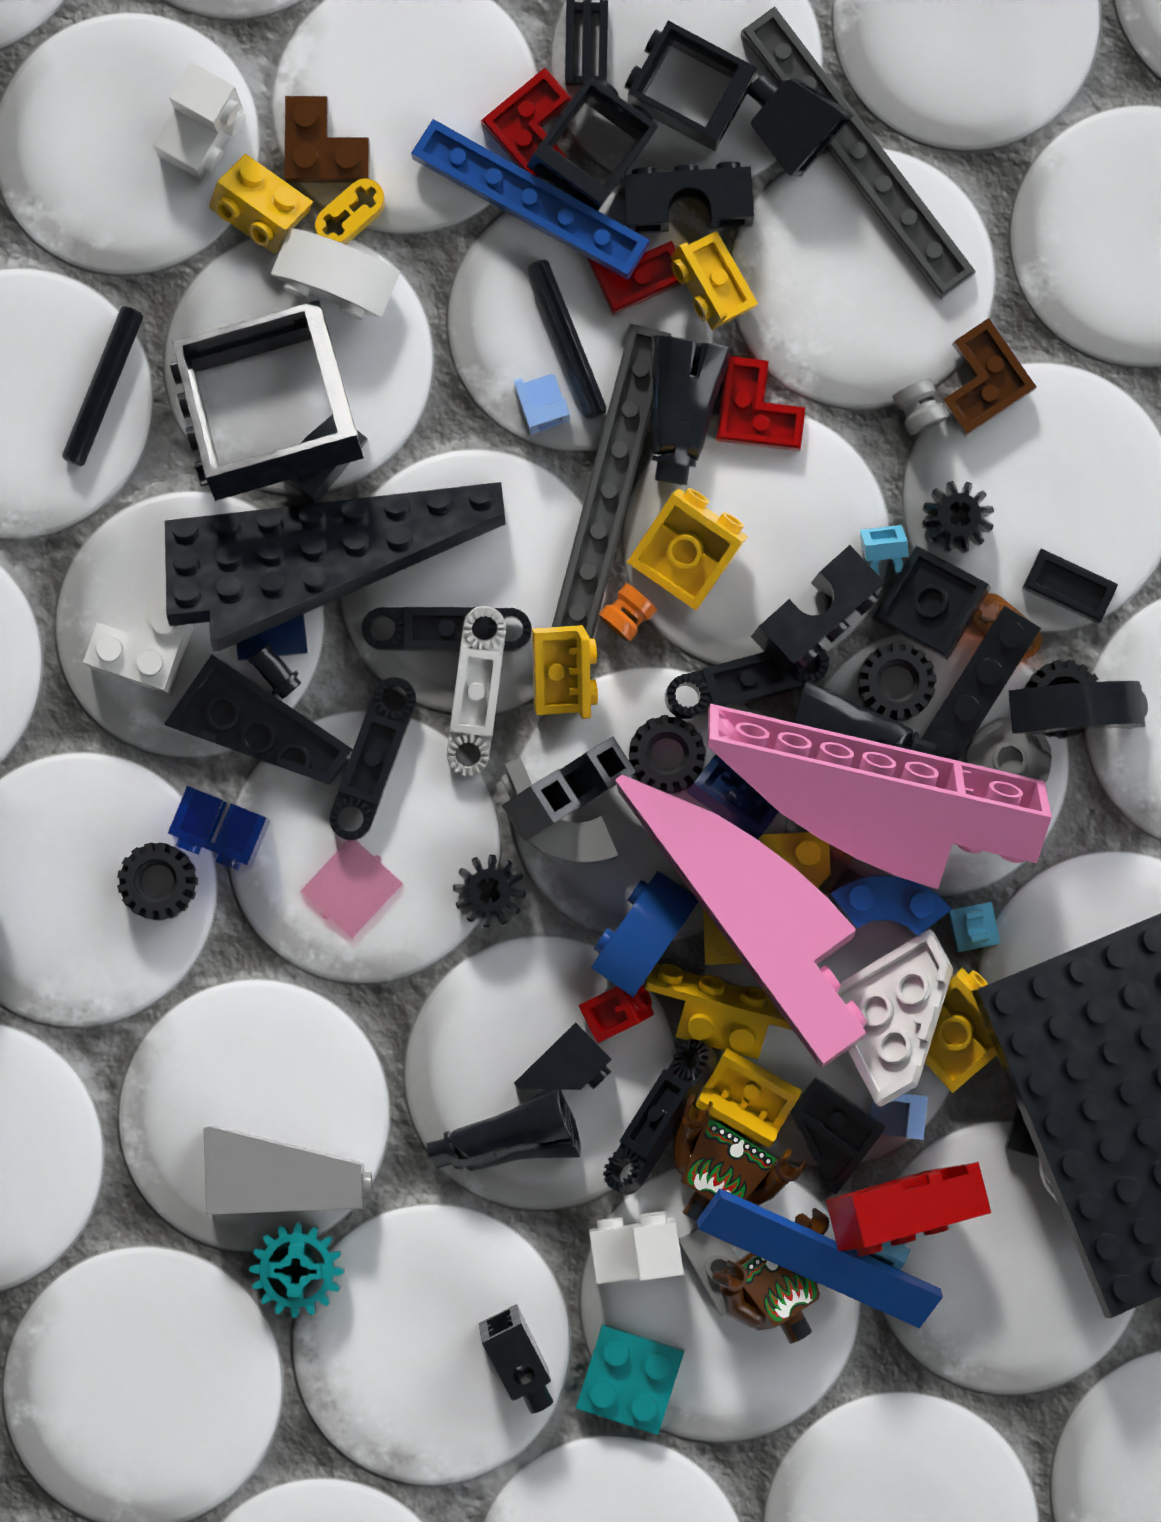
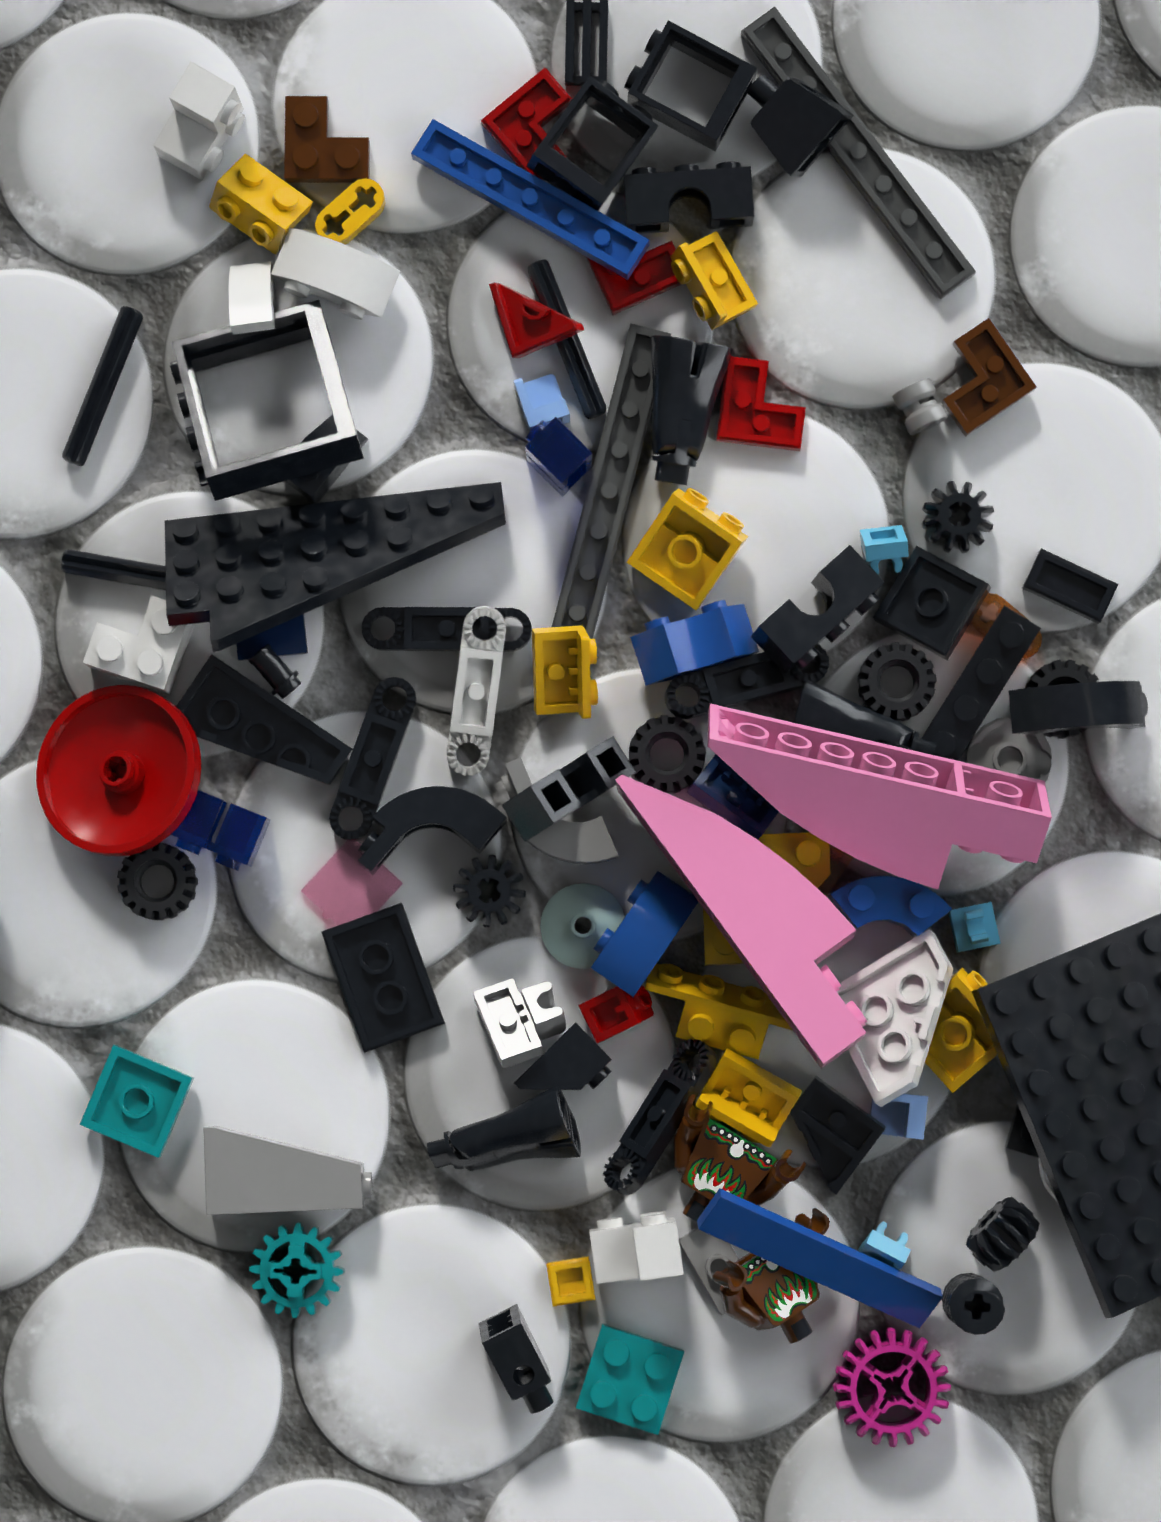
orange wheel [598,583,658,642] -> none
red wedge [826,1162,992,1256] -> none
none -> red dish [36,685,201,856]
none -> black axle [61,549,166,590]
none -> teal plate [79,1045,194,1158]
none -> white slope [229,261,275,335]
none -> black tile [321,903,446,1053]
none -> black arch [358,786,507,876]
none -> plate [473,978,566,1069]
none -> red tile [489,282,584,358]
none -> clear blue piece [525,417,592,497]
none -> light aqua dish [540,883,625,969]
none -> yellow tile [546,1256,596,1307]
none -> blue brick [630,600,759,686]
none -> dark pink gear [833,1327,951,1447]
none -> black piece [942,1273,1005,1335]
none -> black gear [966,1197,1040,1272]

